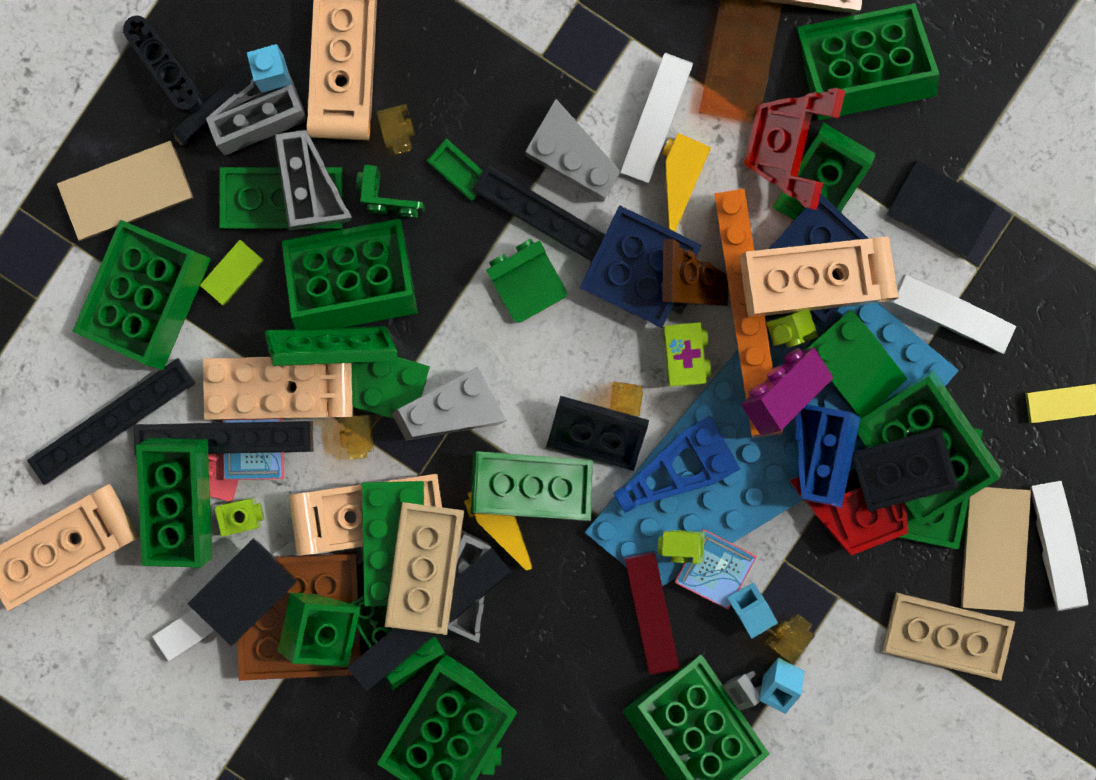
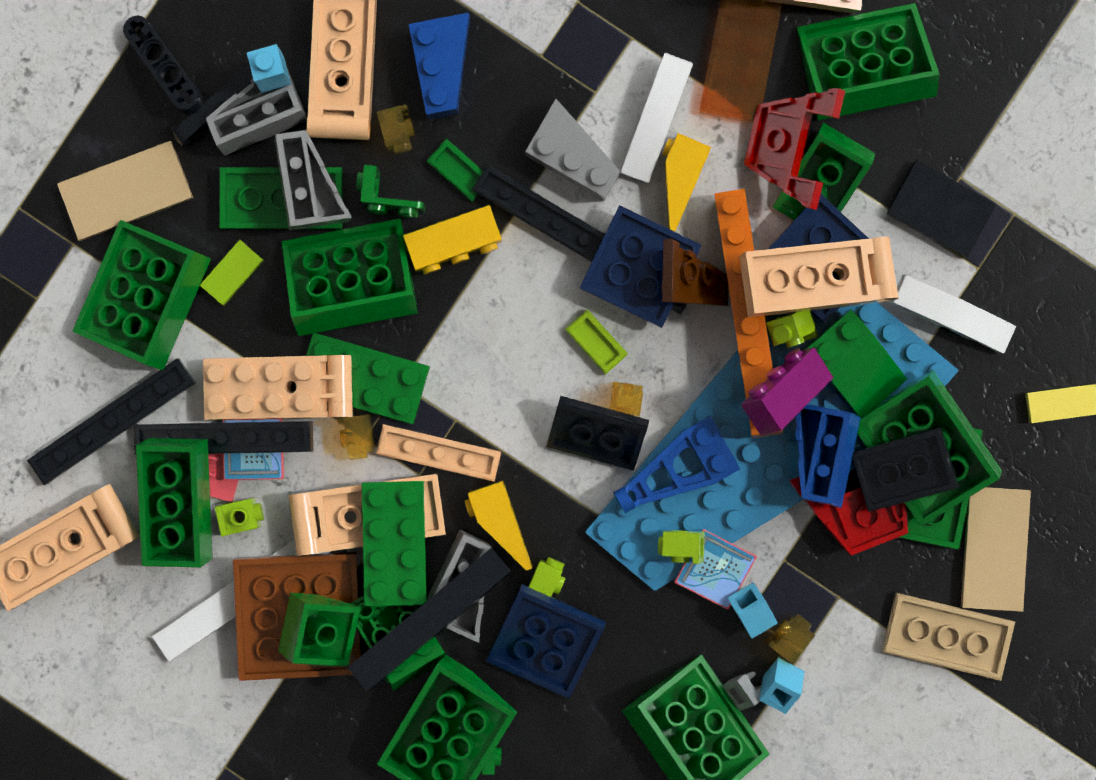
black tile [187,538,298,647] -> none
green tile [265,326,397,366] -> none
tan tile [385,502,464,635] -> none
light grey wedge [392,367,507,441] -> none
tile [471,451,593,521] -> none
green bracket [486,239,567,323] -> none
dark red tile [625,551,679,675] -> none
lime brick [663,322,711,387] -> none
white slope [1030,481,1088,612] -> none
none -> light nougat tile [376,424,501,482]
none -> yellow brick [403,205,503,275]
none -> blue wedge [409,12,470,120]
none -> dark blue plate [486,584,606,698]
none -> lime brick [528,557,565,599]
none -> lime tile [565,309,628,374]

